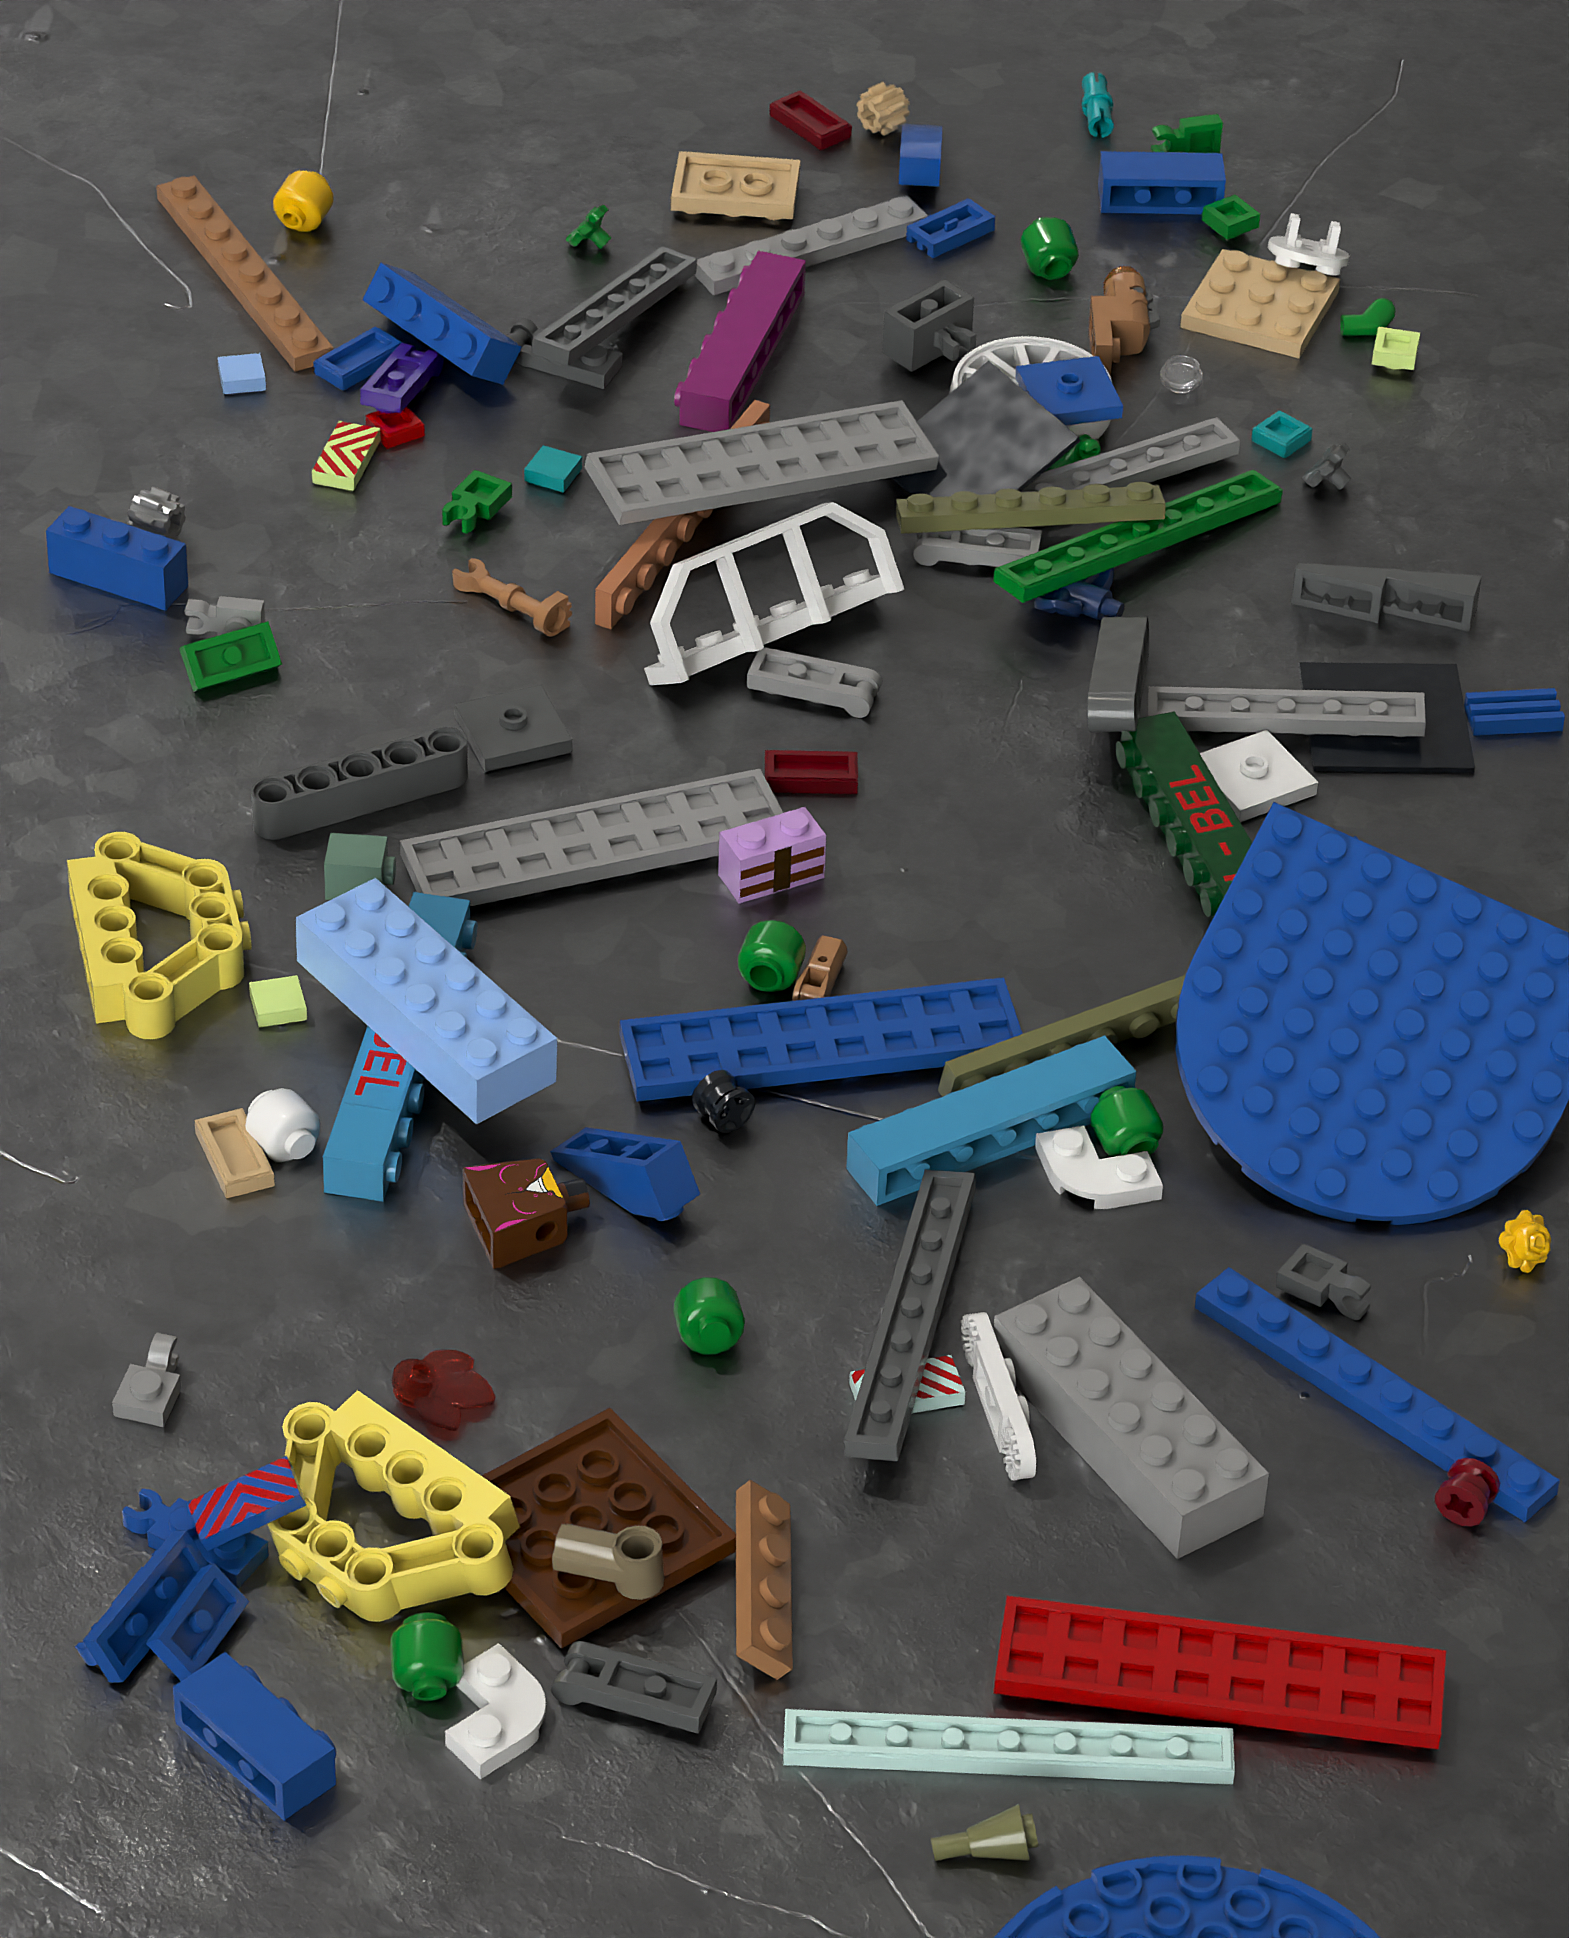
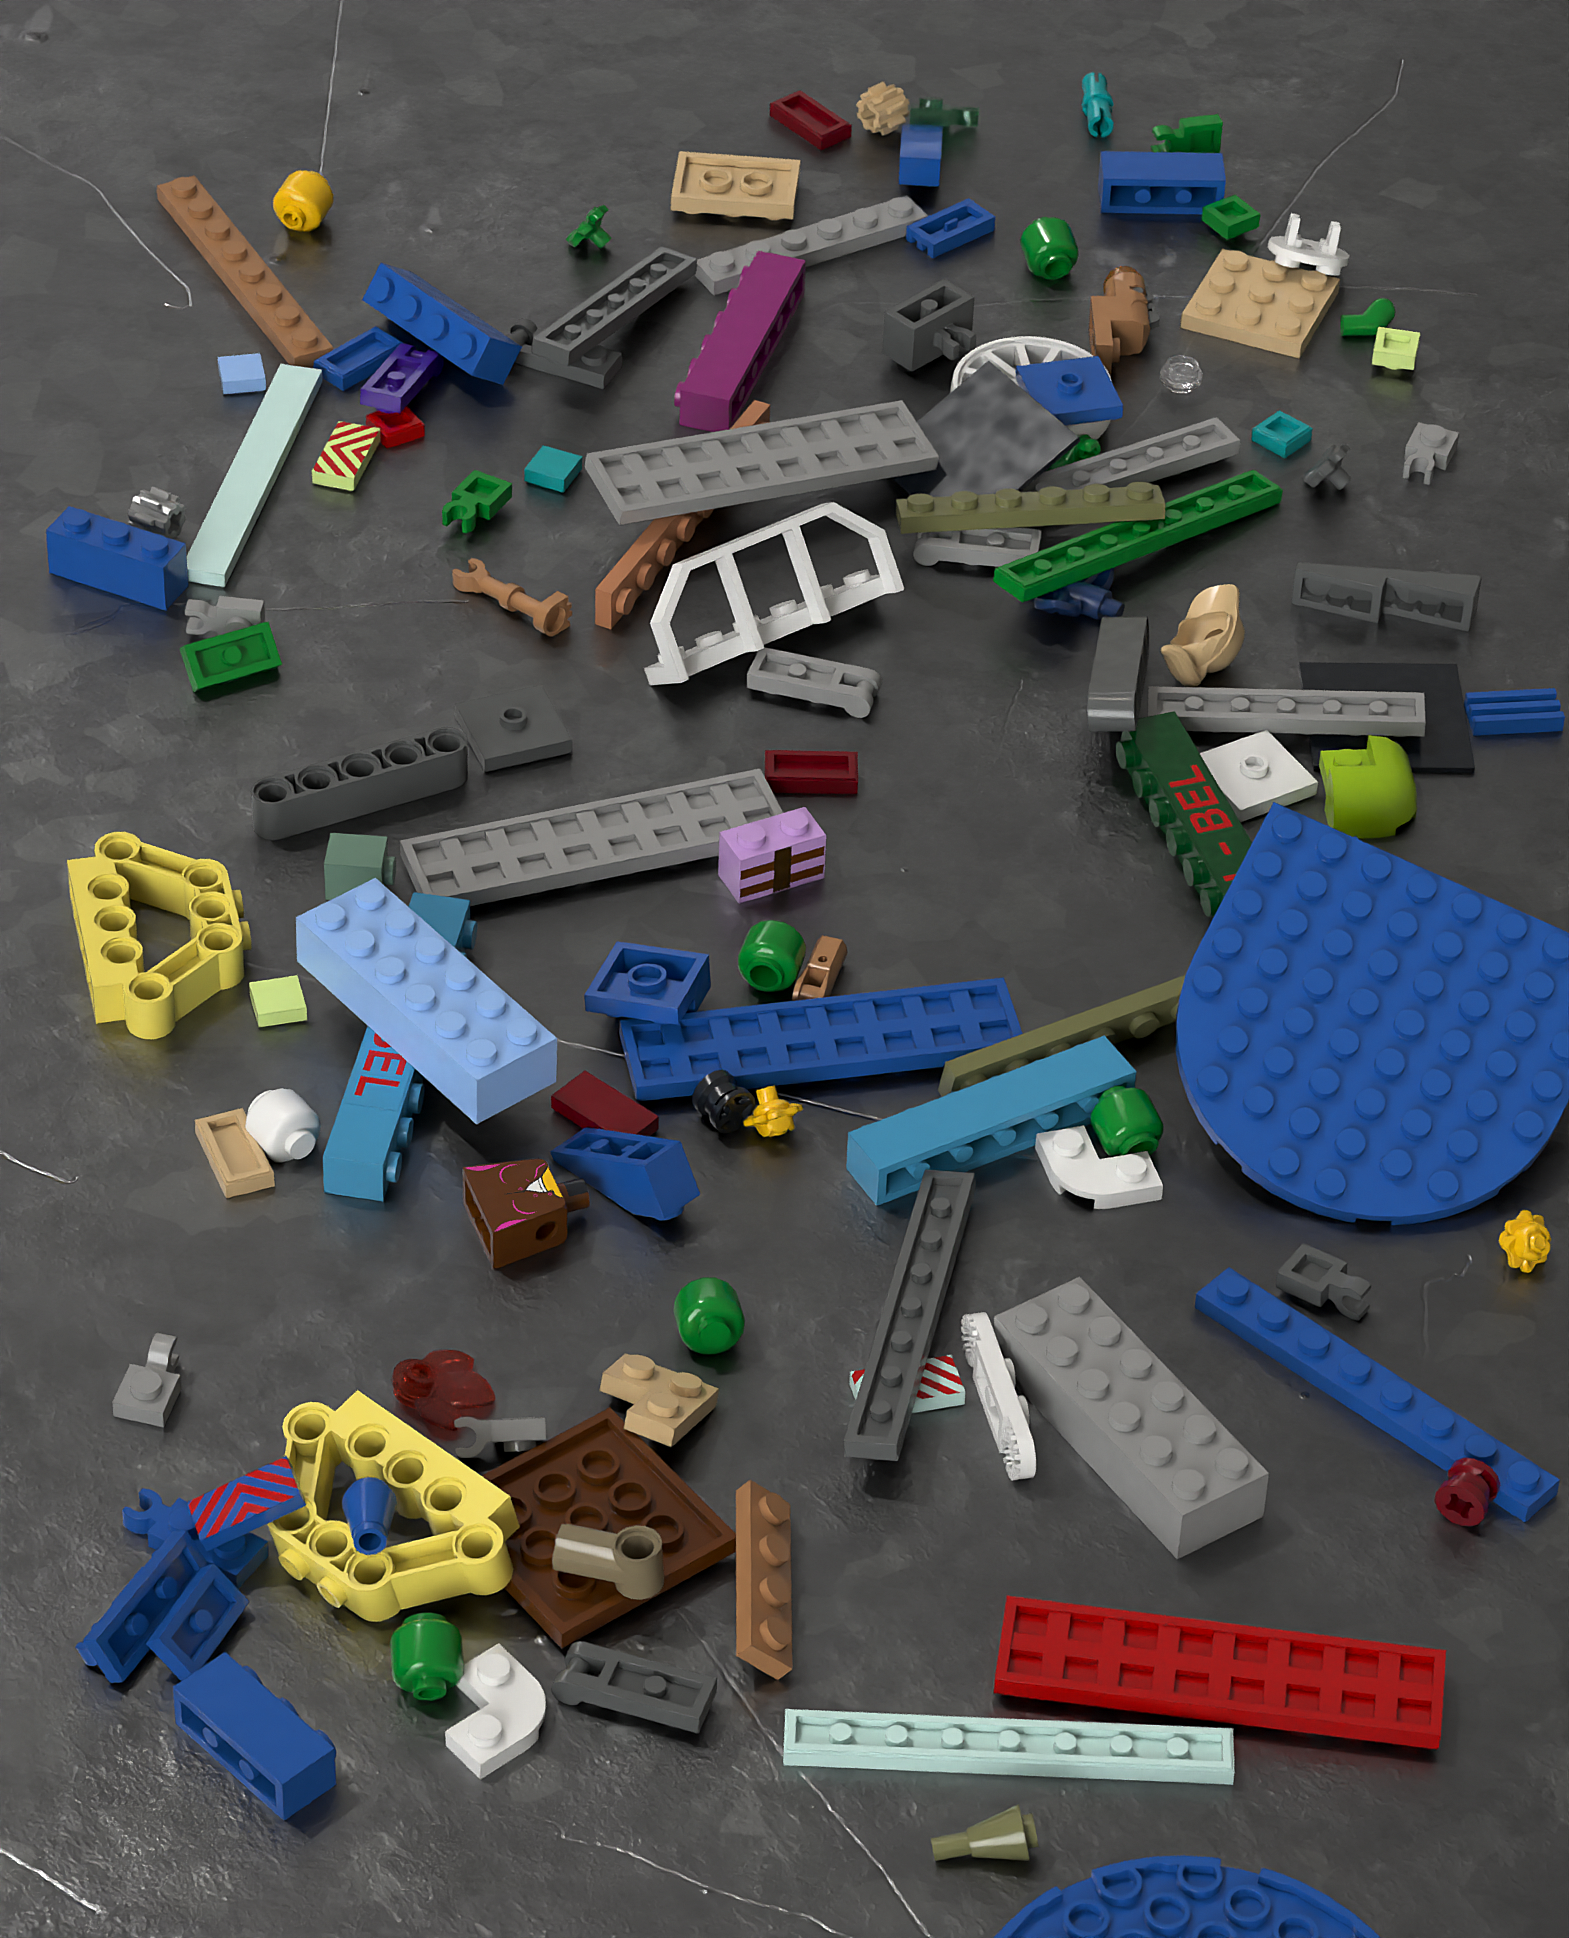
none -> light aqua tile [187,364,322,587]
none -> blue cone [342,1477,397,1555]
none -> light grey plate [454,1416,546,1458]
none -> dark red tile [551,1070,659,1136]
none -> blue plate [584,941,711,1025]
none -> tan plate [599,1353,719,1447]
none -> yellow plant [743,1085,803,1137]
none -> clear green plate [910,97,979,127]
none -> tan hair [1161,584,1245,687]
none -> lime brick [1319,735,1417,839]
none -> light grey plate [1402,422,1459,485]

